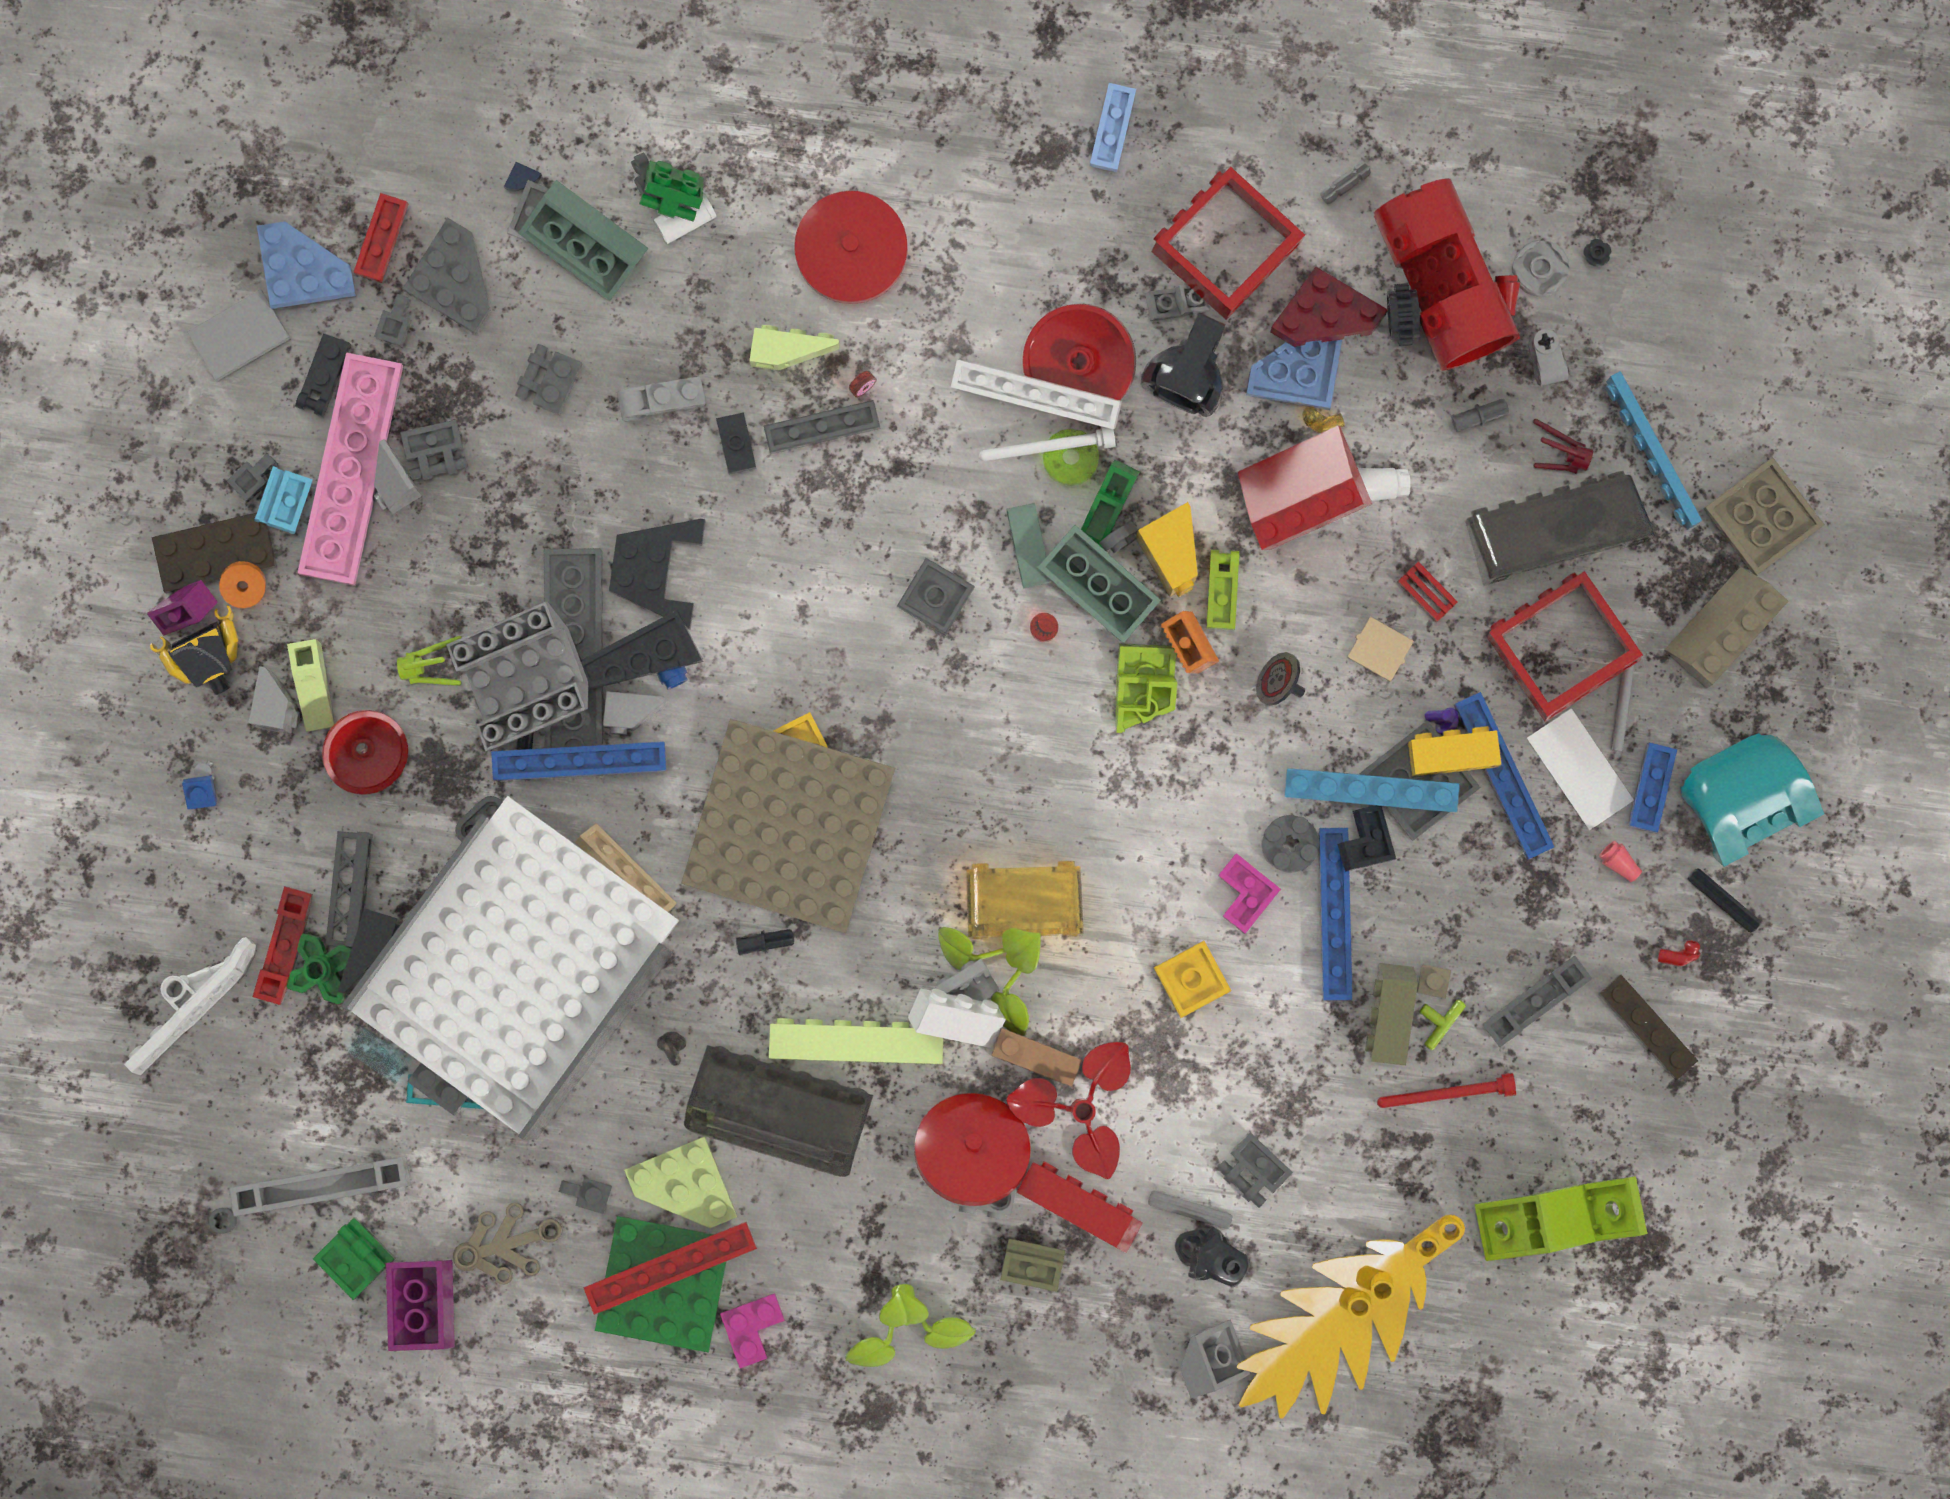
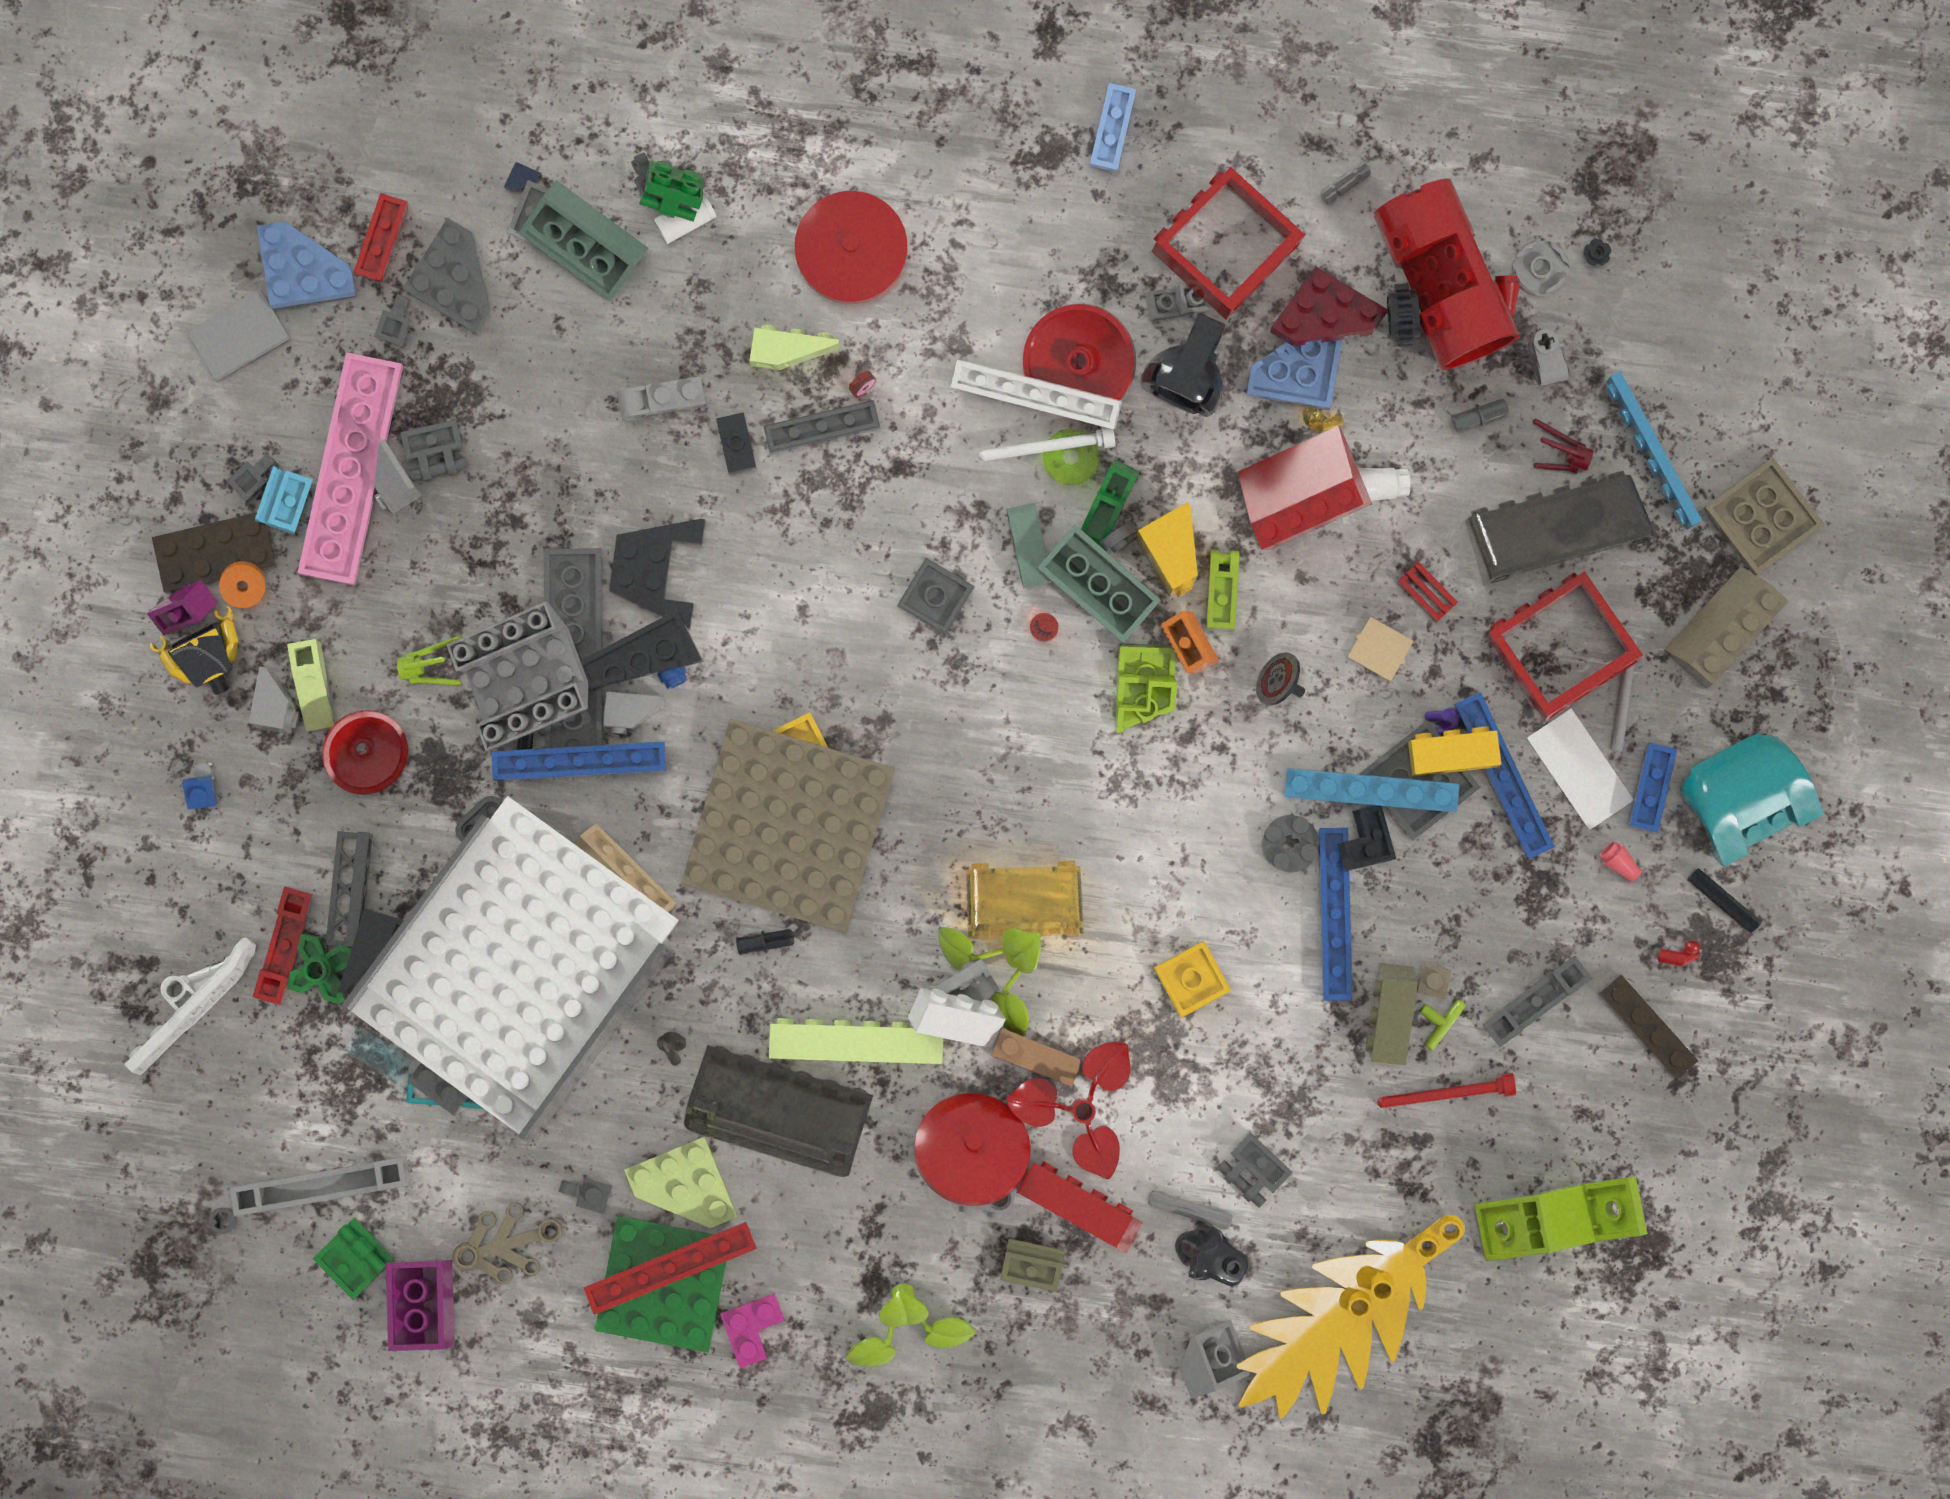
black plate [295,333,351,417] -> none
dark grey plate [515,344,582,415] -> none
dark pink plate [1218,853,1281,934] -> none

